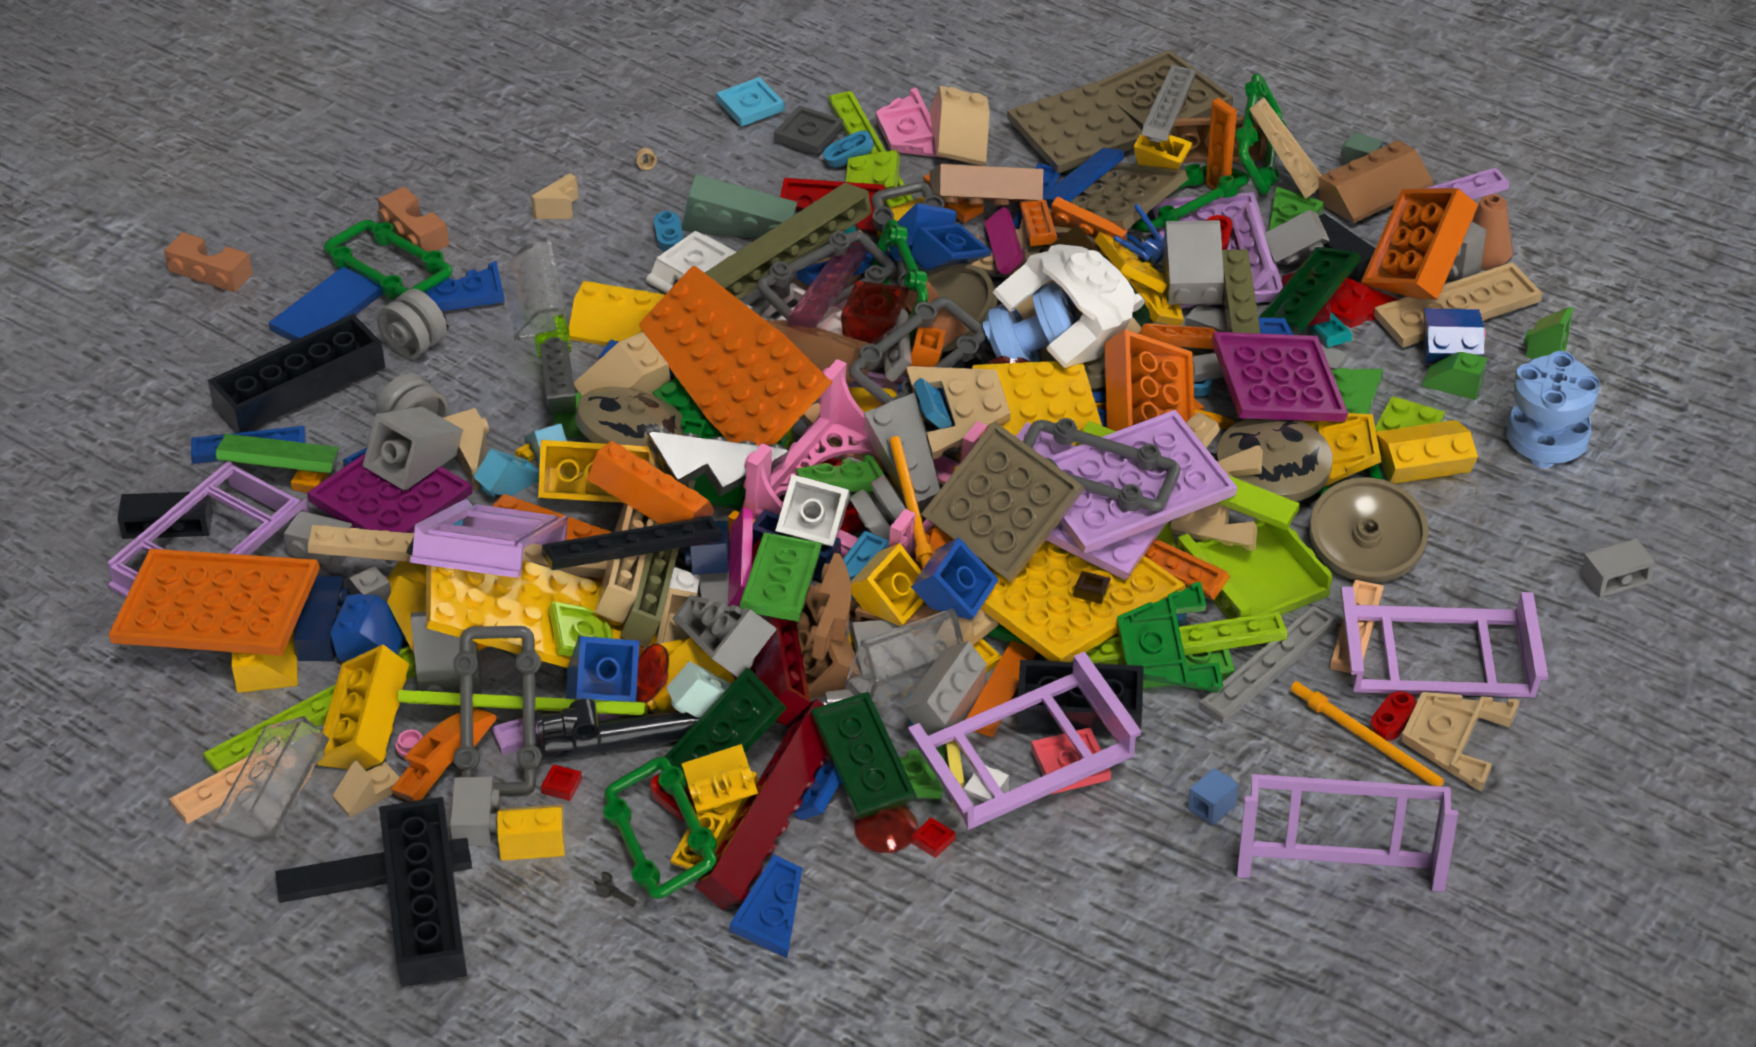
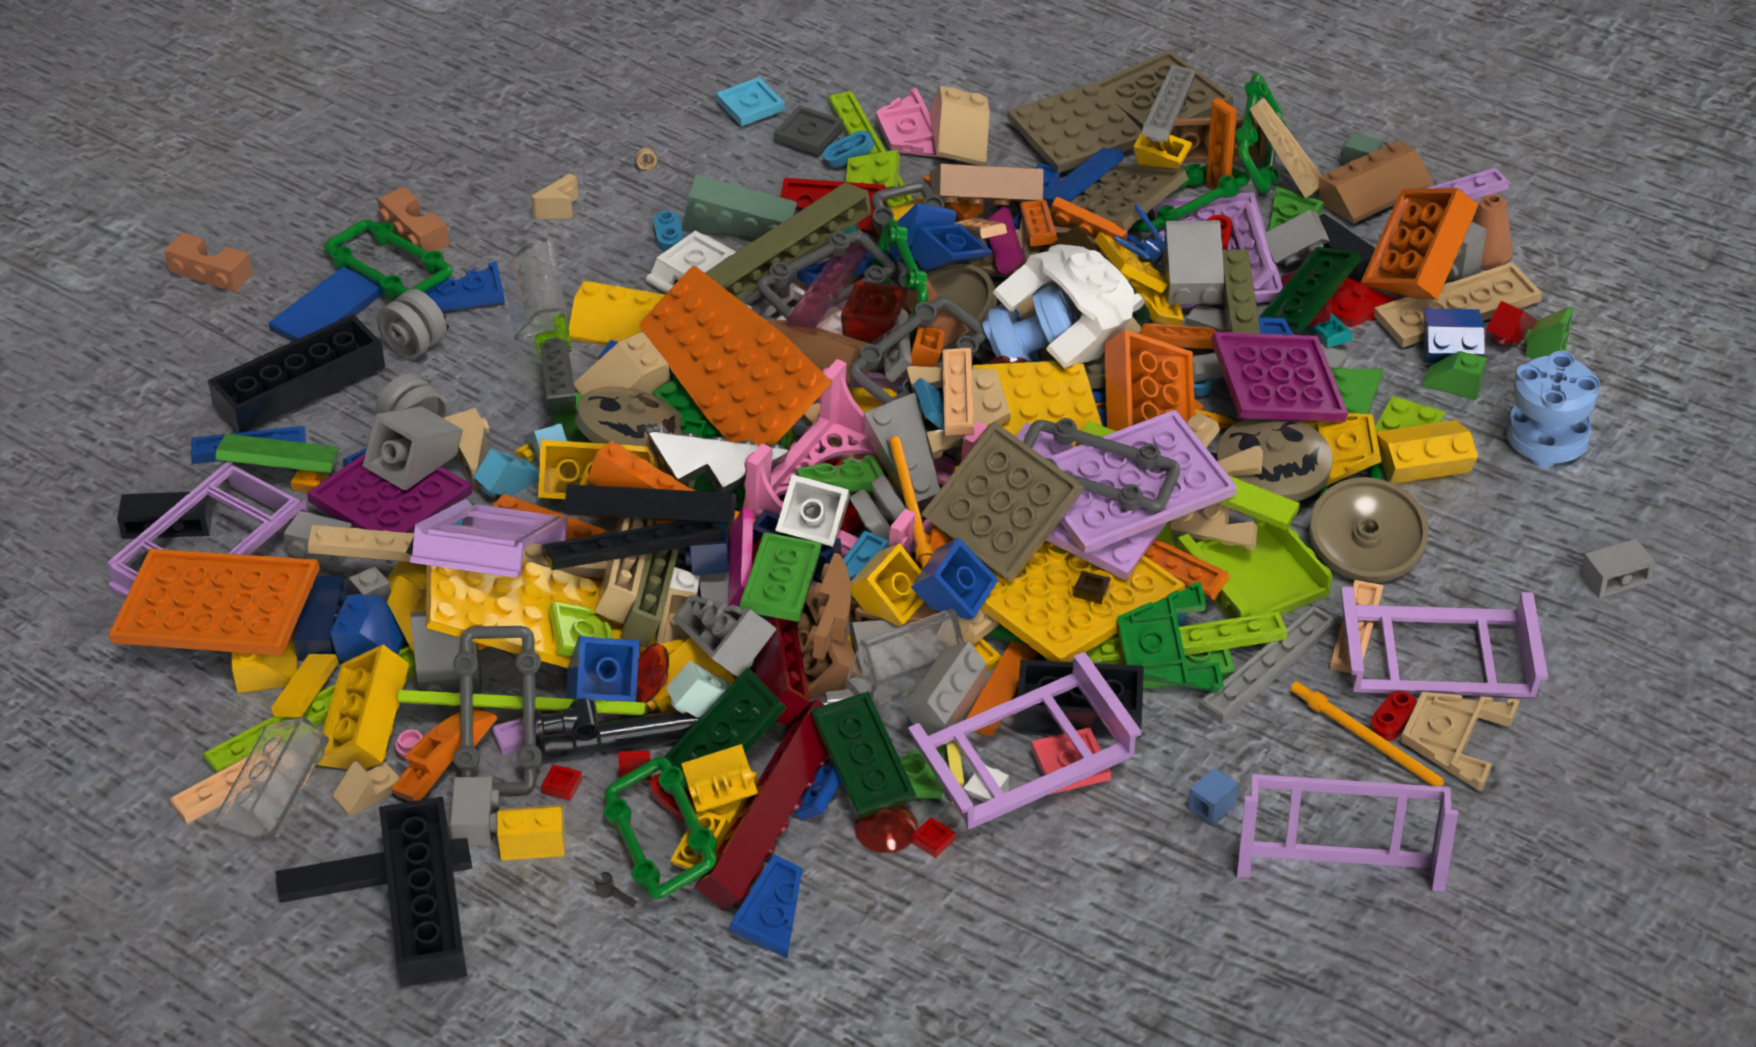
none -> yellow tile [271,654,338,718]
none -> black tile [563,484,737,524]
none -> red tile [618,750,652,780]
none -> light nougat tile [942,348,974,436]
none -> light nougat tile [955,218,1007,239]
none -> red slope [1486,300,1538,346]

